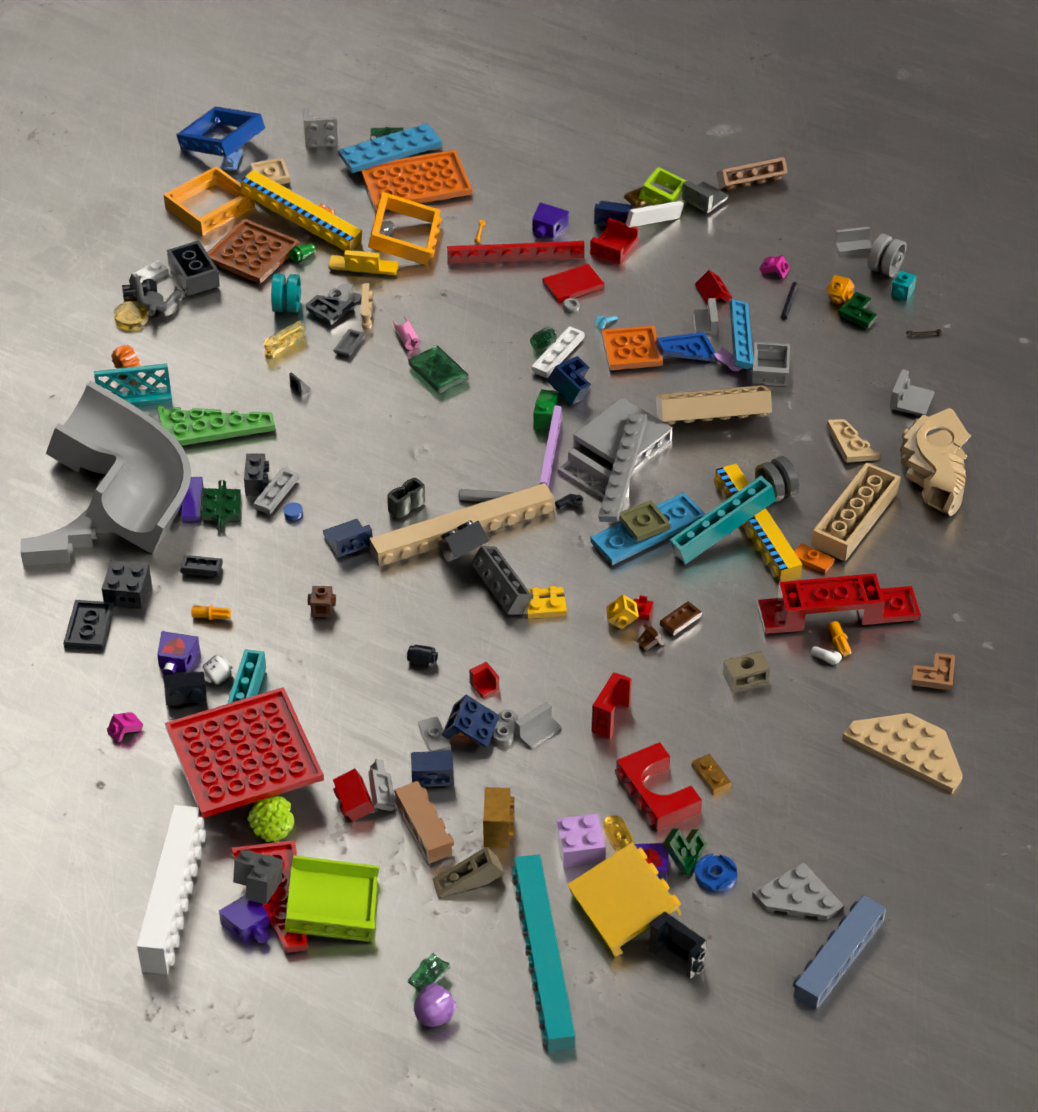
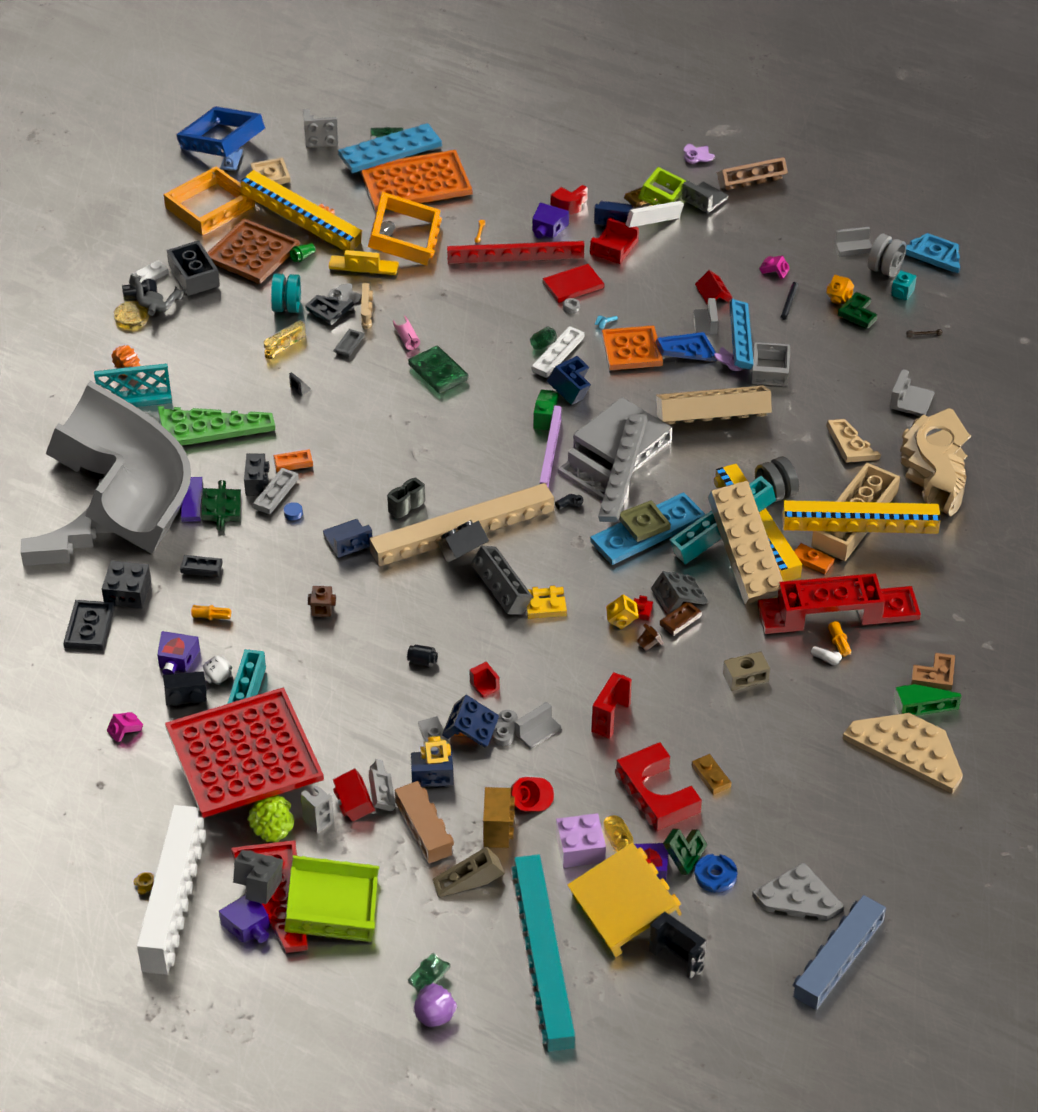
light grey axle [459,489,513,502] -> none
none -> yellow plate [133,872,154,895]
none -> orange plate [273,449,313,472]
none -> light grey hinge [301,786,334,833]
none -> yellow brick [420,736,451,764]
none -> red piece [510,777,554,811]
none -> red brick [550,184,588,215]
none -> dark grey bracket [651,571,708,615]
none -> lavender plate [684,143,715,164]
none -> tan brick [708,481,783,605]
none -> yellow brick [782,500,941,534]
none -> green slope [893,684,962,716]
none -> dark azure wing [905,233,960,274]

